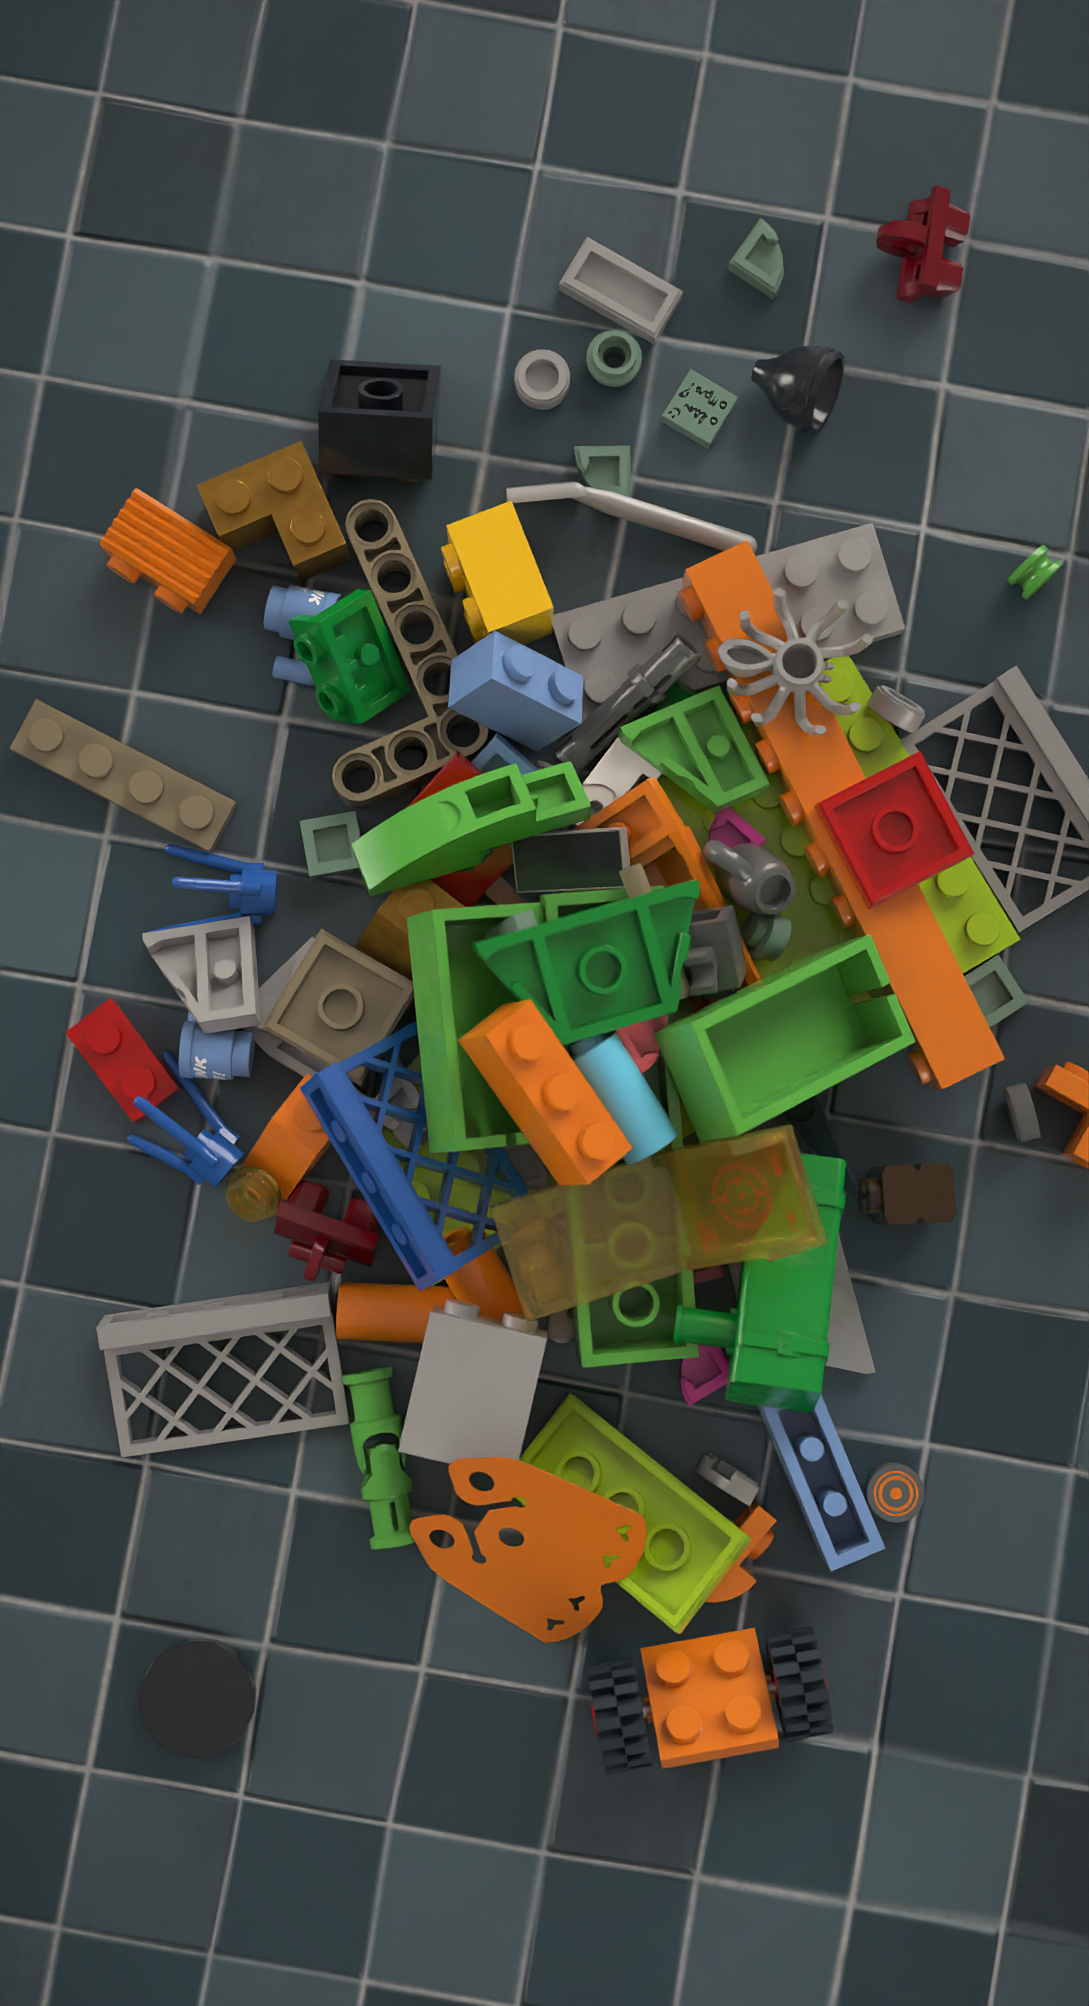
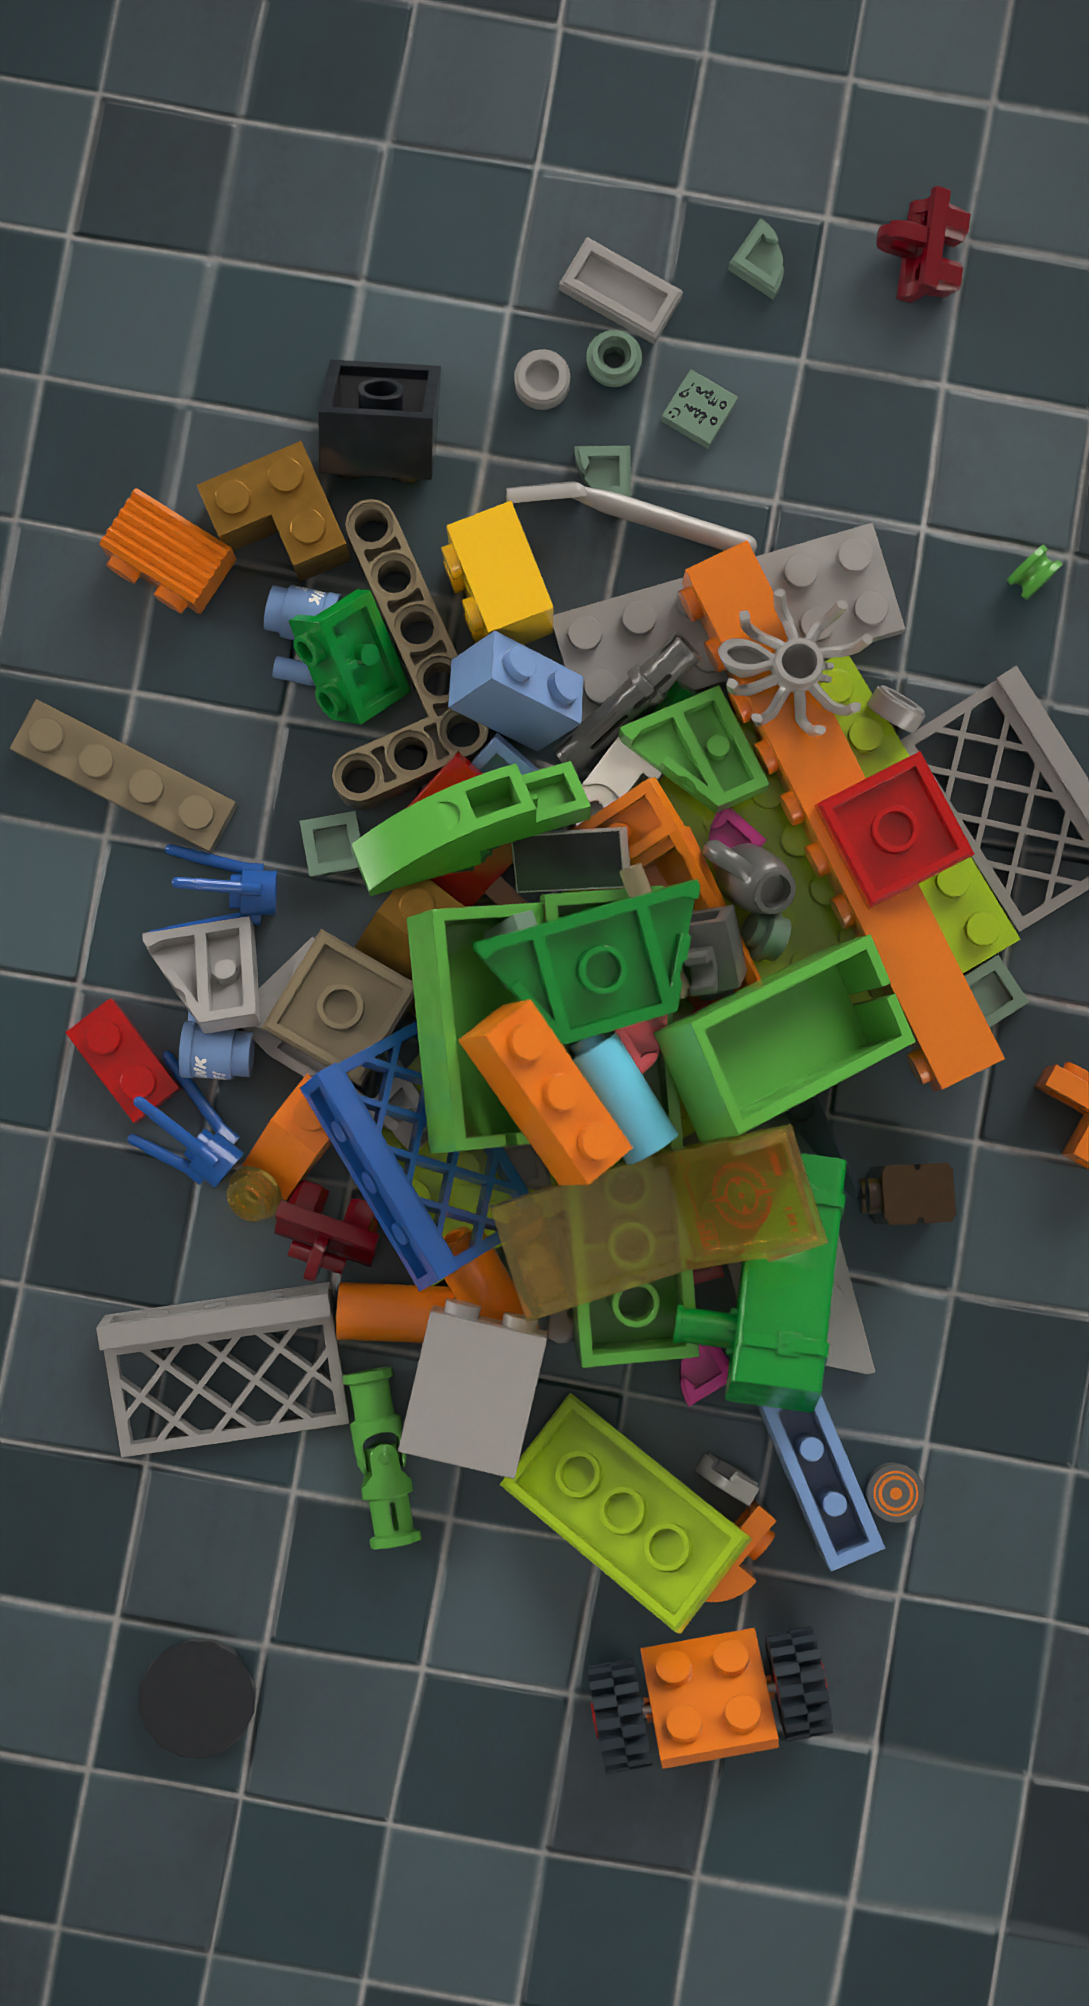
orange piece [409,1457,647,1643] -> none
black helmet [751,345,845,435] -> none
dark grey tile [1003,1082,1040,1143] -> none

